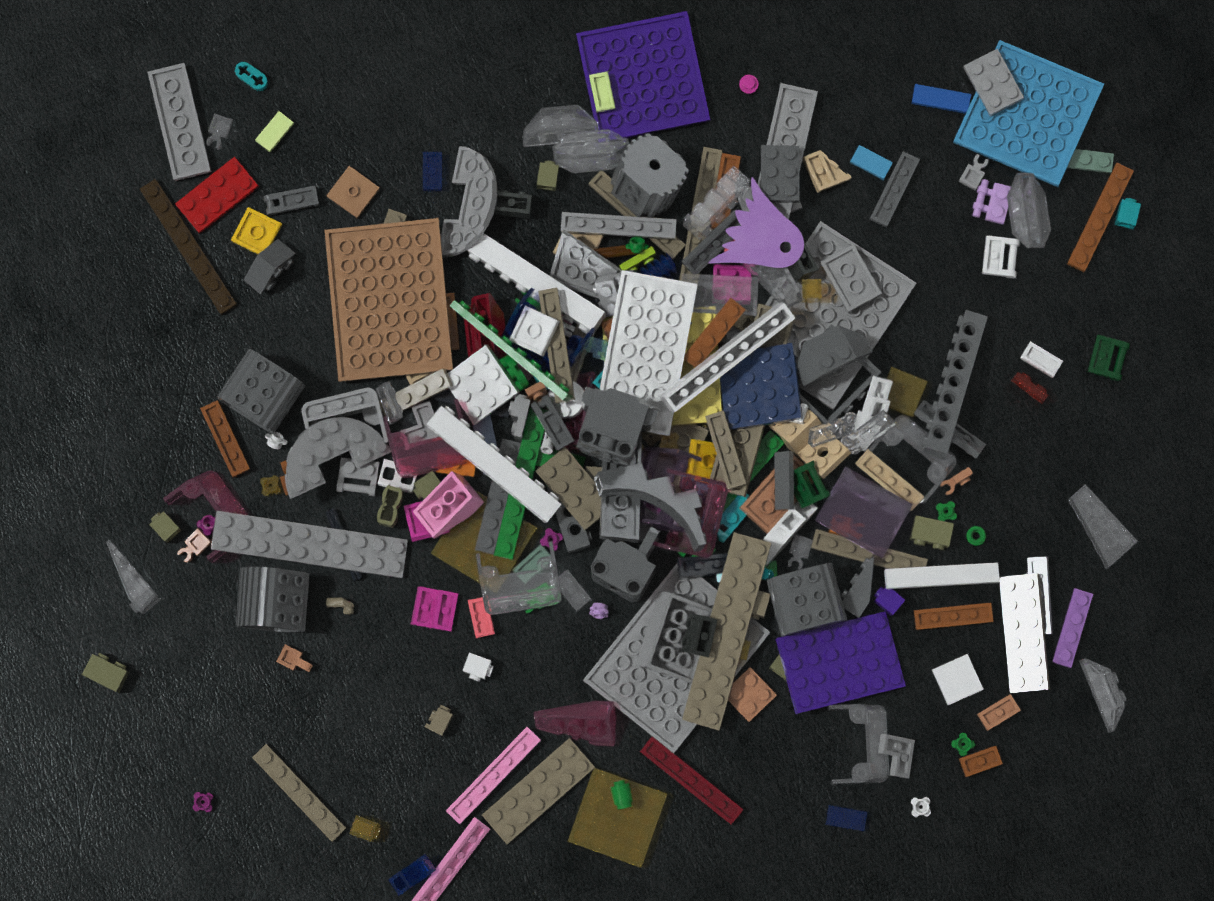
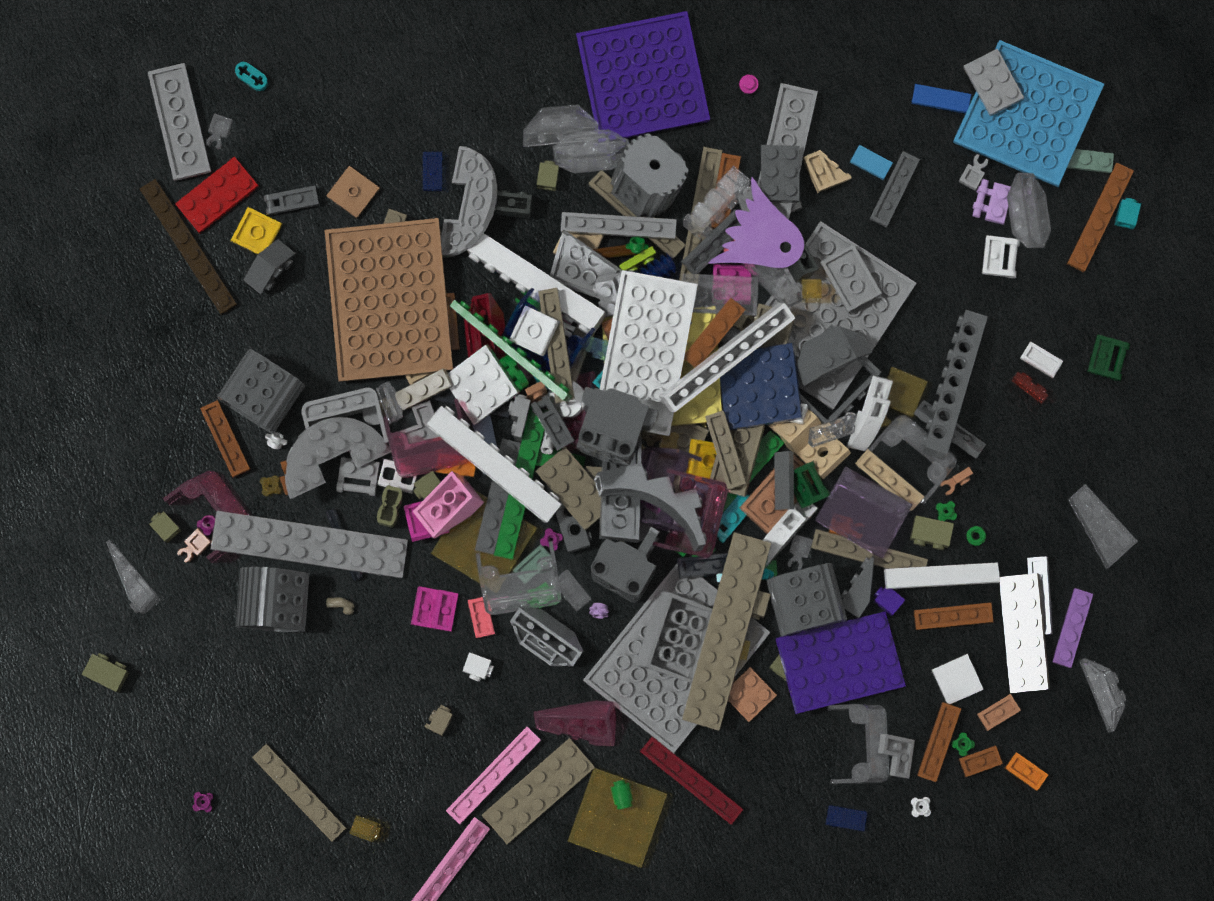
yellowish green tile [255,111,294,152] -> none
nougat plate [276,645,313,672] -> none
clear blue brick [388,854,436,896] -> none
yellowish green tile [589,71,615,113] -> none
pearl dark grey brick [682,613,718,657] -> none
clear plate [841,410,896,454] -> none
none -> dark grey wedge [510,606,583,666]
none -> dark orange plate [917,702,961,782]
none -> orange plate [1005,752,1048,791]

